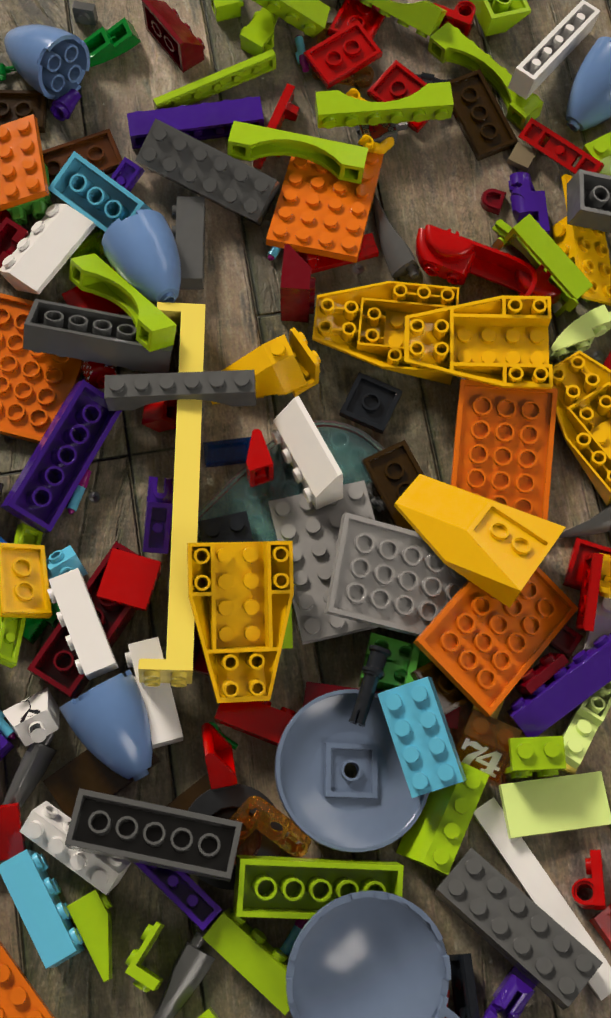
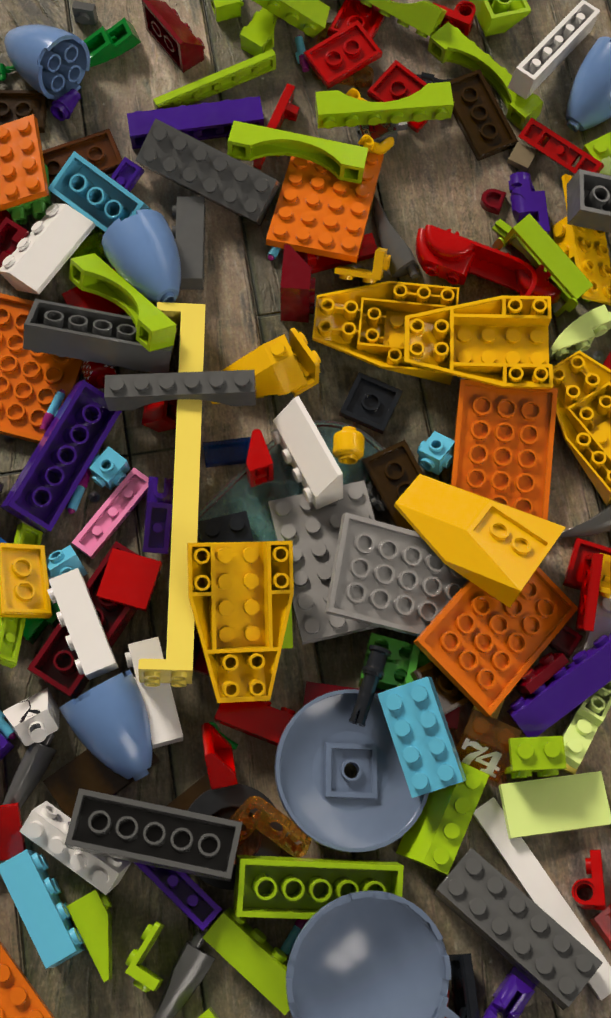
none -> piece [39,389,65,432]
none -> bright pink plate [71,468,149,559]
none -> medium azure brick [89,446,130,490]
none -> yellow head [333,426,365,464]
none -> yellow bracket [334,248,391,284]
none -> medium azure brick [417,431,455,475]

